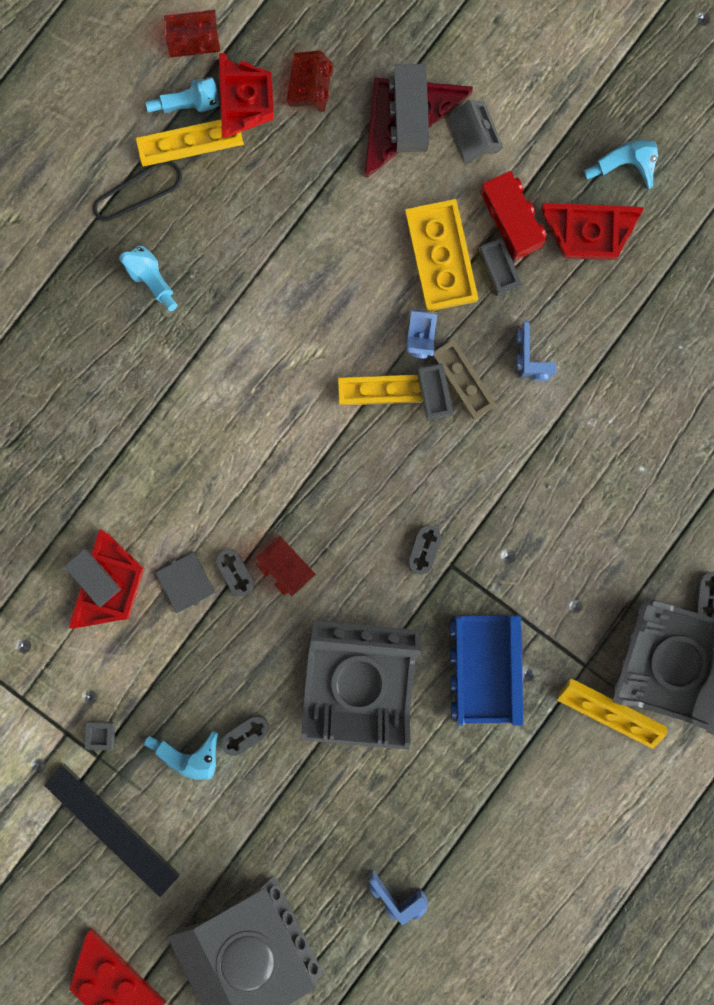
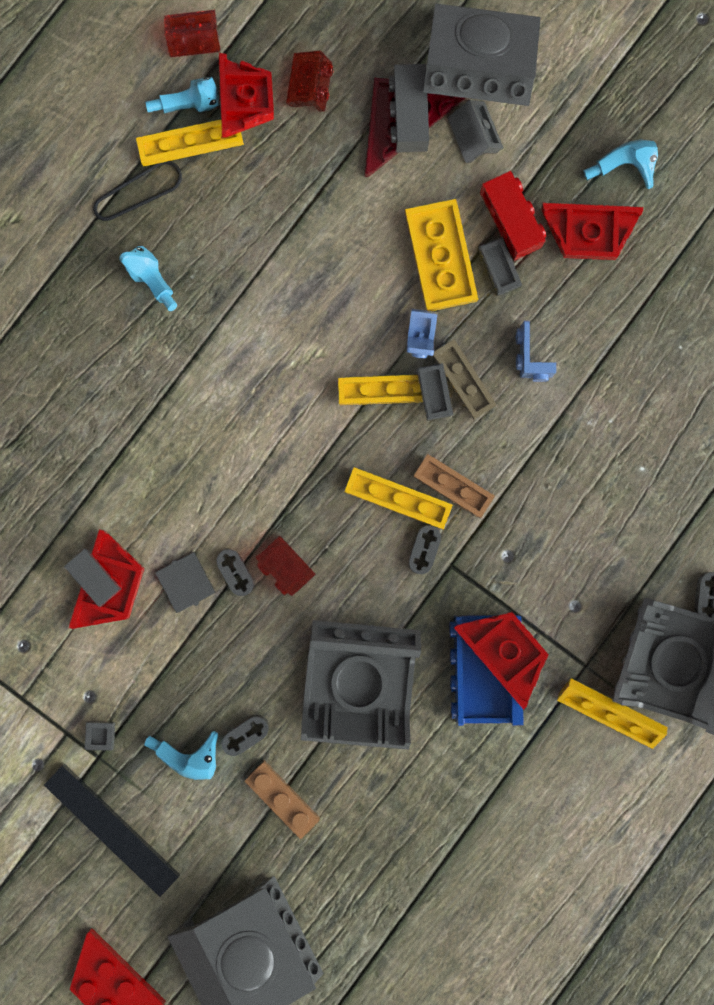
medium blue bracket [368,871,429,926] -> none
none -> medium nougat plate [245,760,320,839]
none -> yellow plate [344,467,453,530]
none -> medium nougat plate [413,454,495,519]
none -> dark grey panel [423,3,541,106]
none -> red wing [454,612,549,710]

